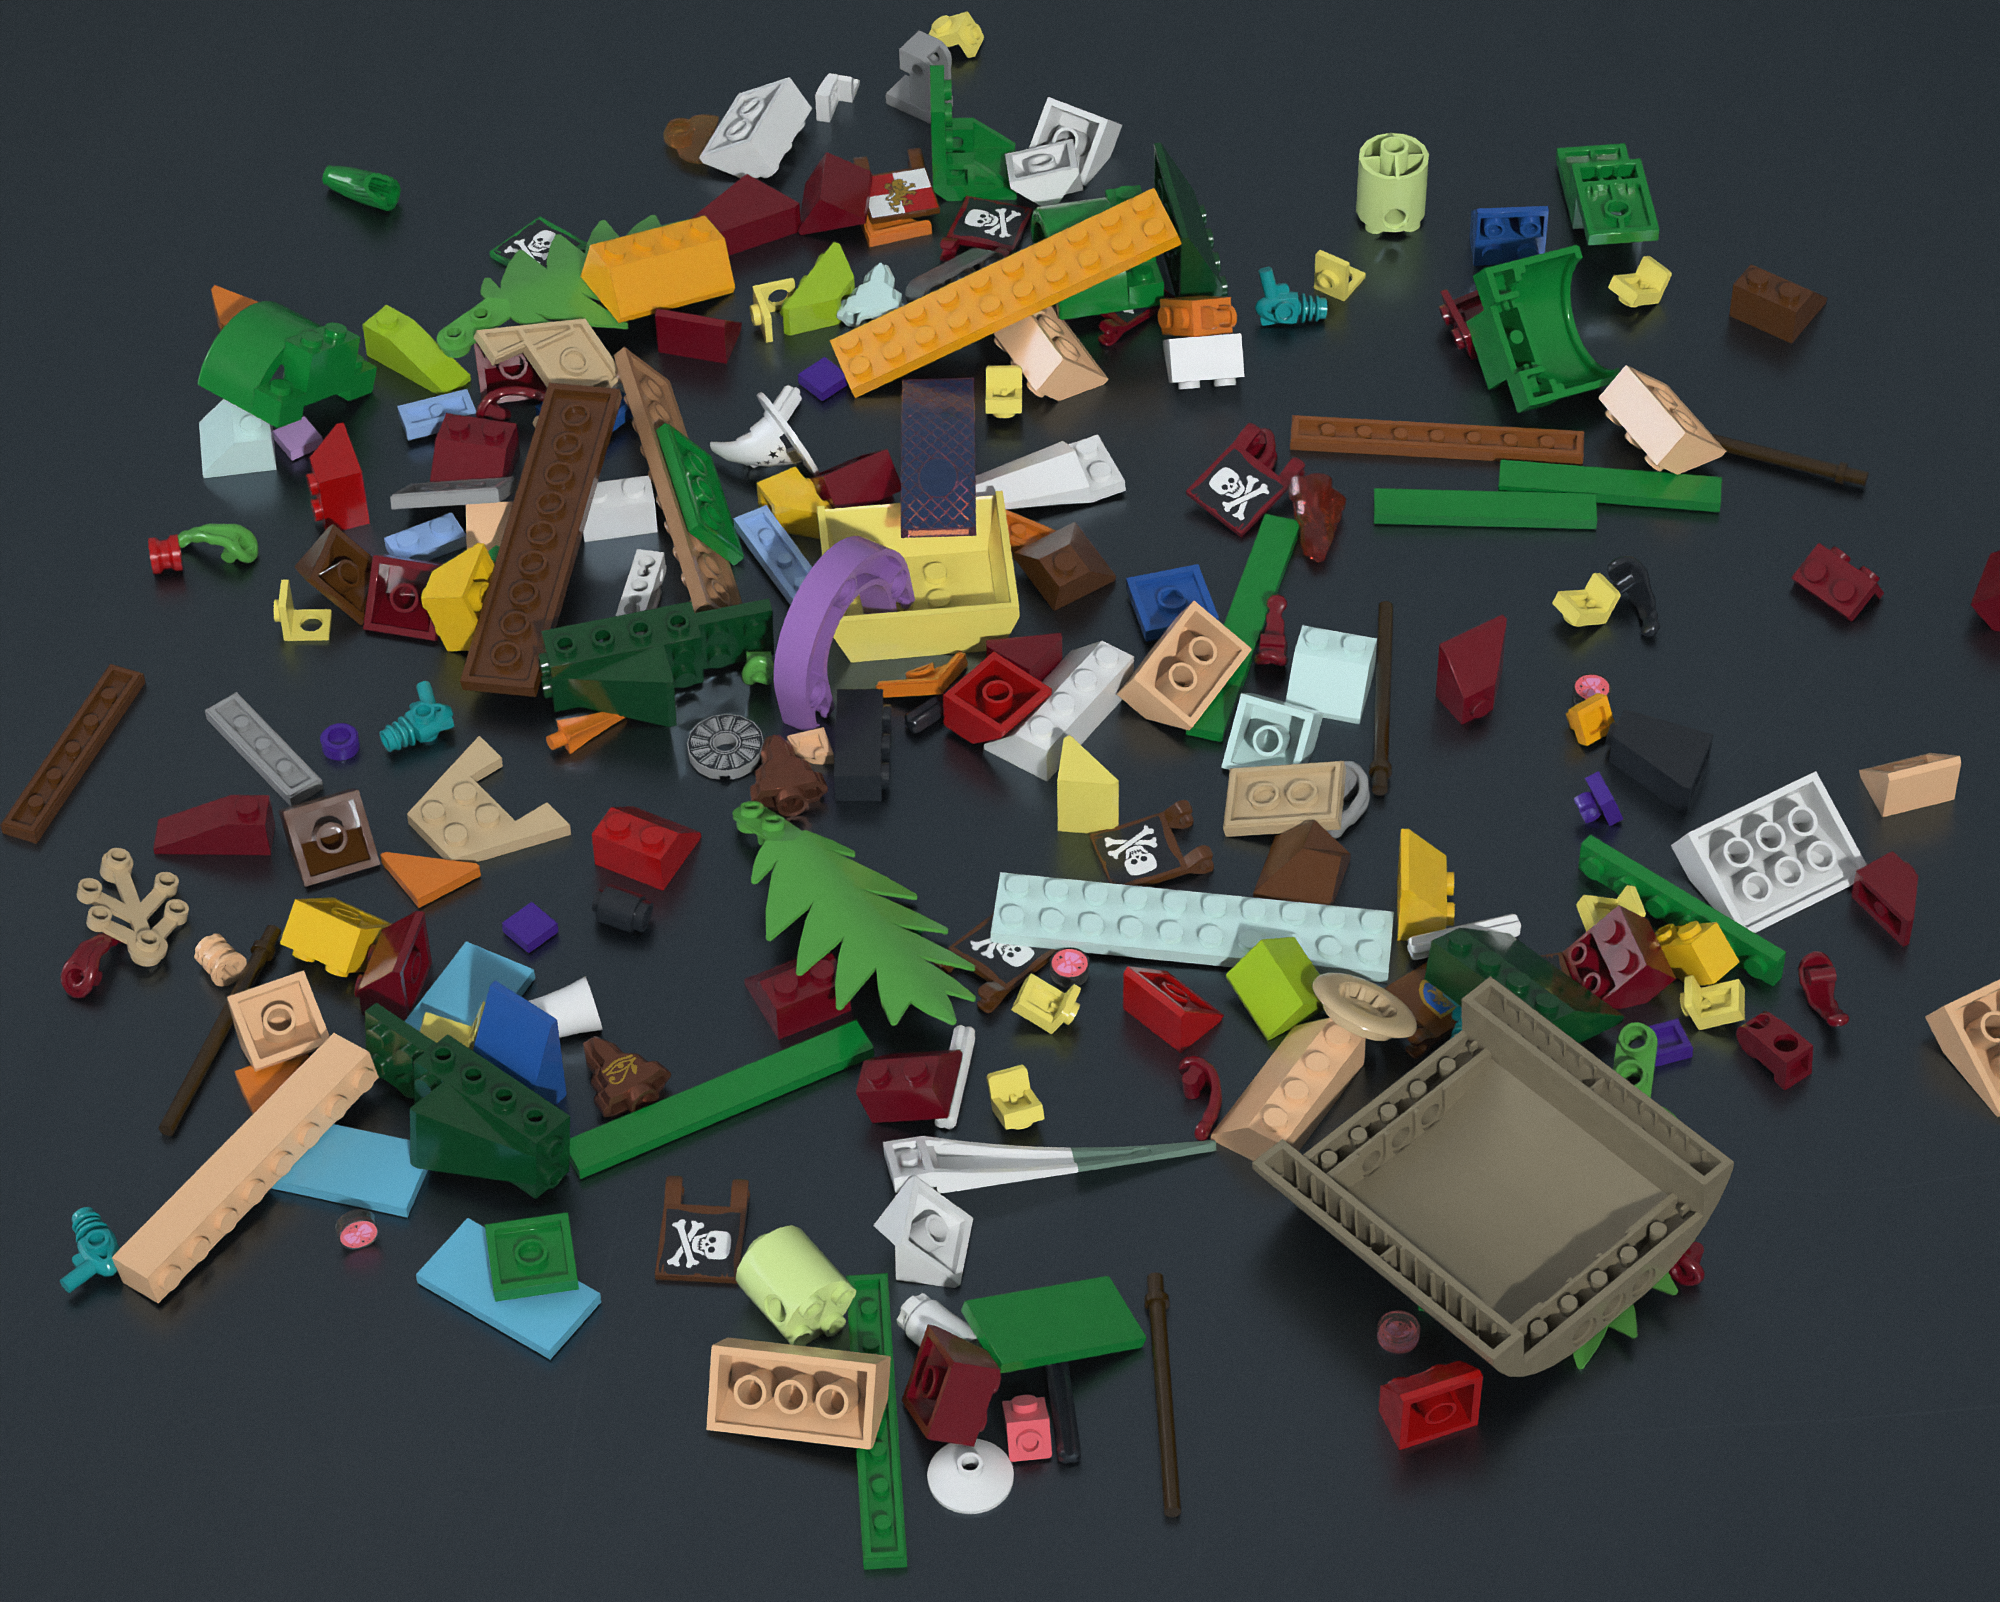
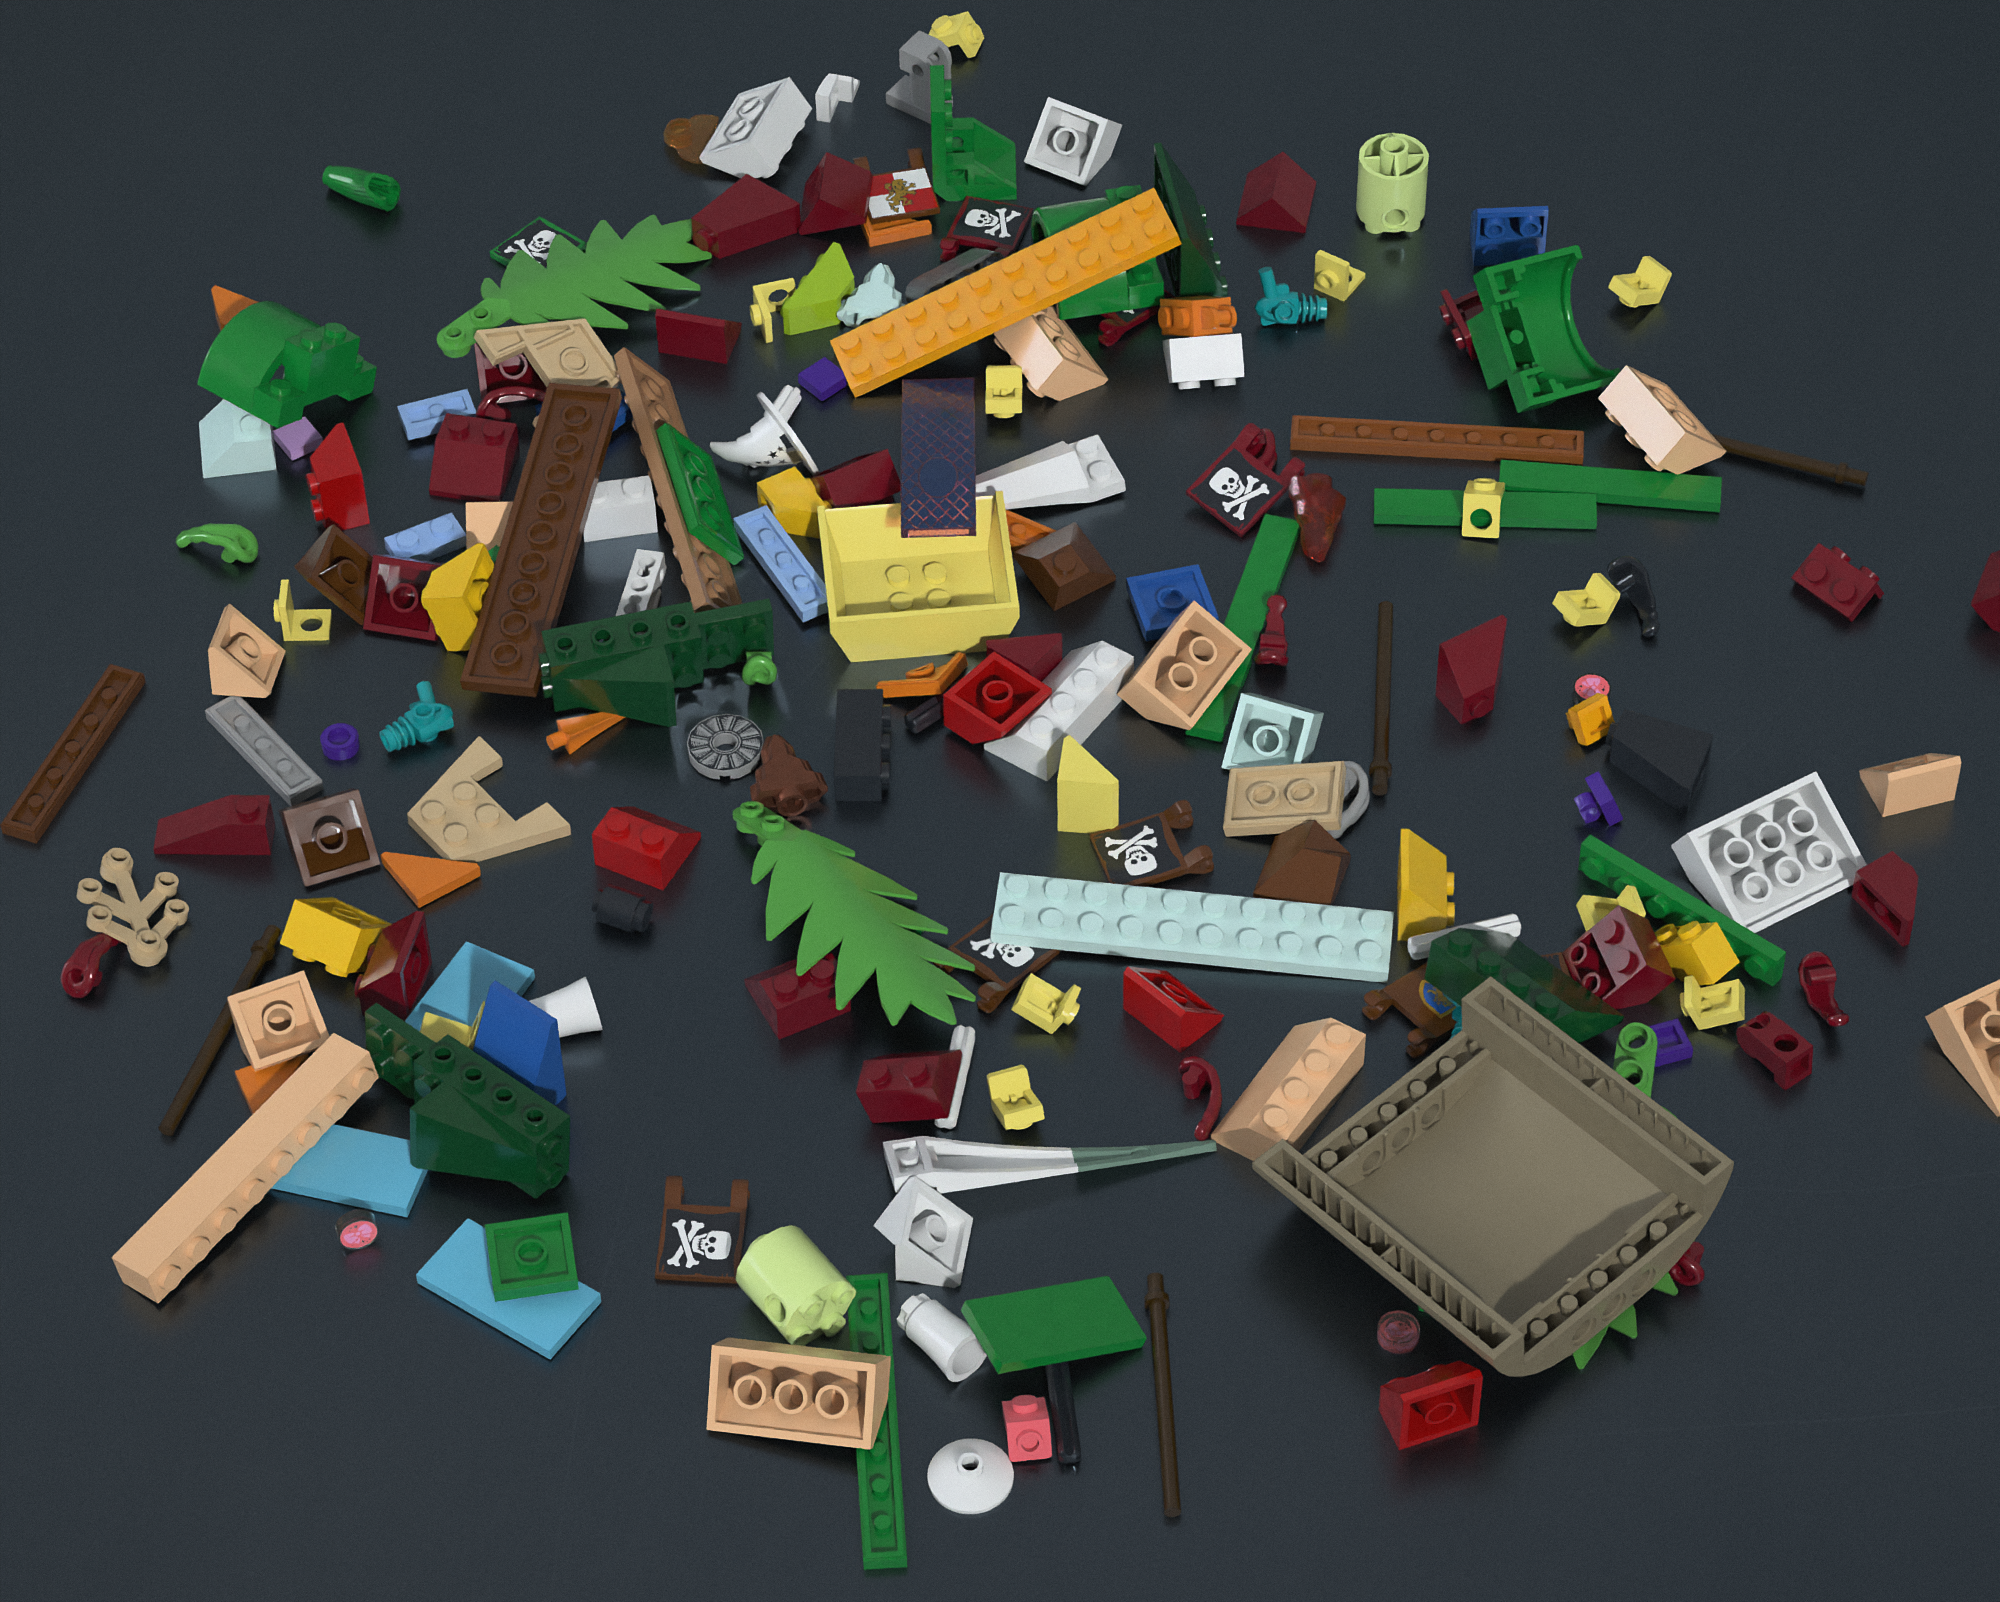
teal piece [60,1207,120,1293] -> none
red wheel [148,534,183,574] -> none
light nougat bush [194,933,247,987] -> none
lime slope [362,305,471,396] -> none
light grey tile [390,477,517,509] -> none
dark purple tile [502,902,559,954] -> none
green tile [569,1020,875,1179] -> none
light orange slope [580,215,735,323] -> none
copper rock [583,1036,671,1119] -> none
medium lavender piece [774,536,915,732] -> none
light nougat tile [787,727,834,765] -> none
dark red slope [901,1324,1001,1447] -> none
white slope [1005,139,1083,206] -> none
tile [1050,948,1090,987] -> none
lime slope [1226,937,1324,1041] -> none
light aqua slope [1286,625,1377,724] -> none
tan wheel [1312,973,1417,1041] -> none
green bracket [1556,143,1659,246] -> none
reddish brown slope [1729,264,1827,343] -> none
none -> light nougat slope [208,603,286,698]
none -> dark red slope [1236,151,1316,233]
none -> light yellow bracket [1462,478,1505,538]

